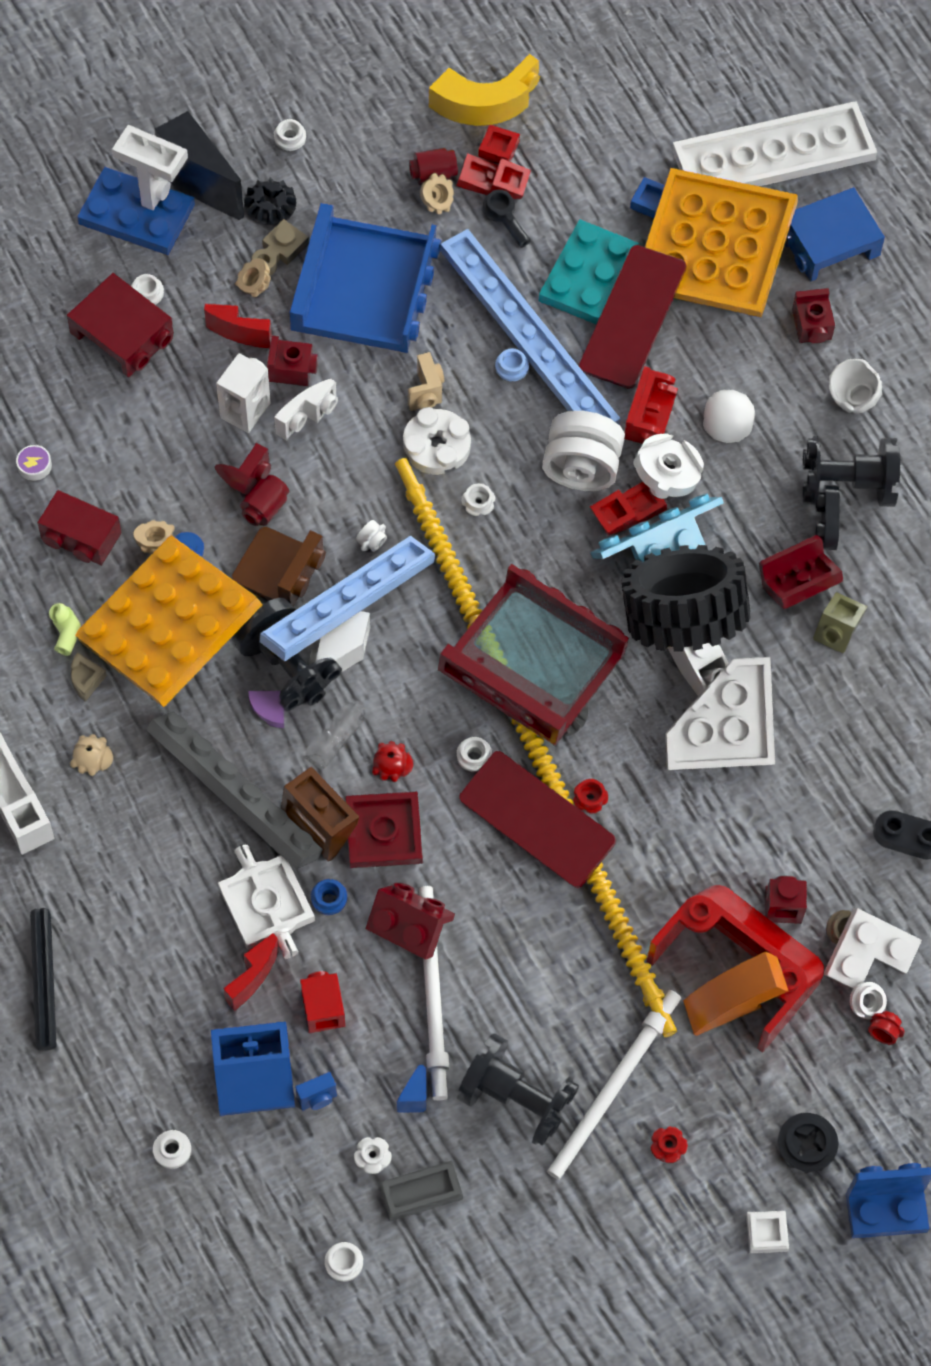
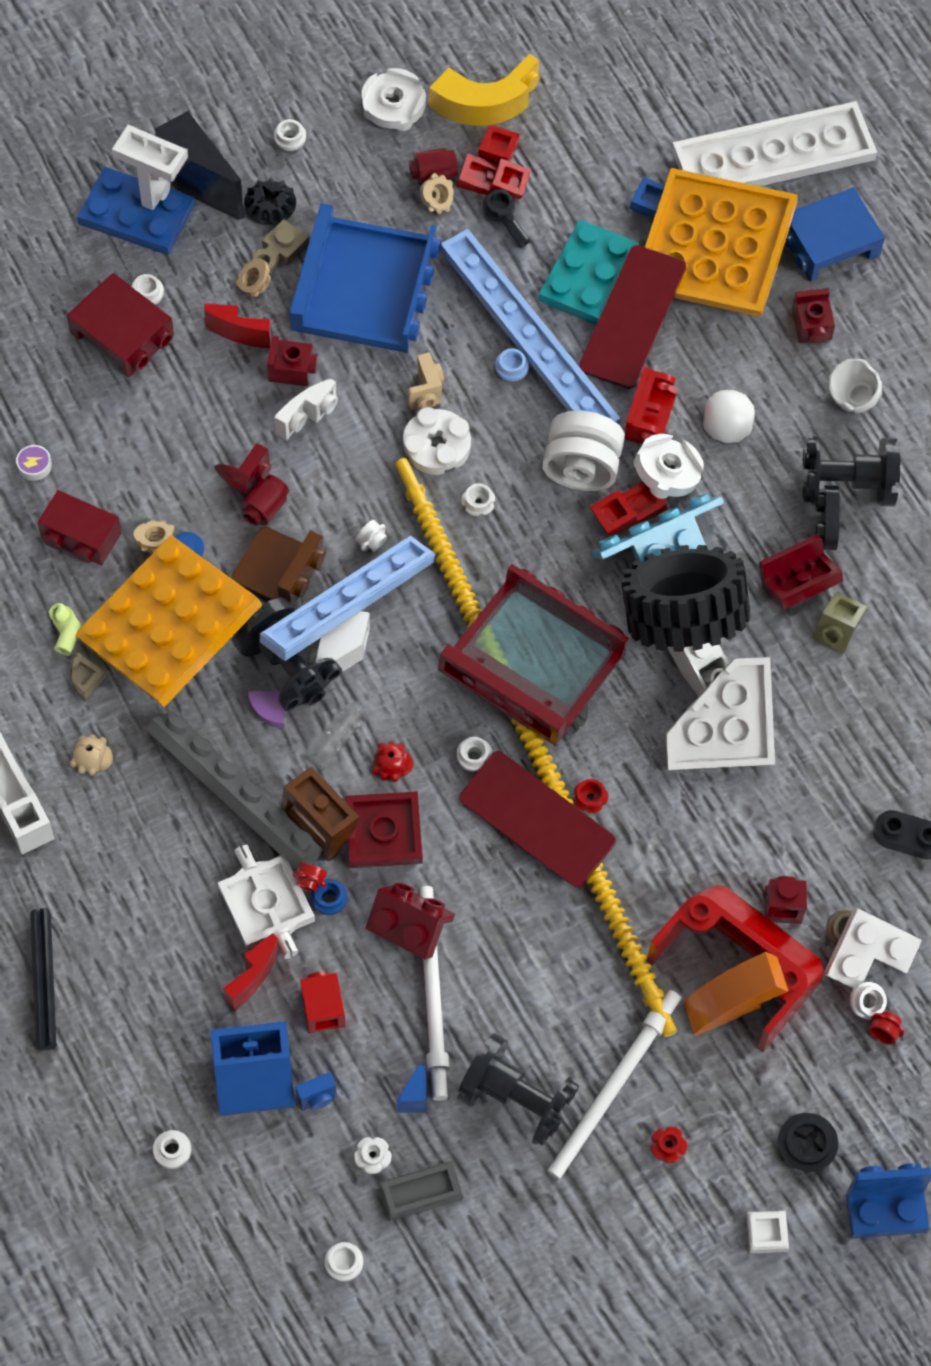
white brick [216,353,271,433] -> none
none -> red plate [292,862,327,892]
none -> white plate [362,68,426,131]

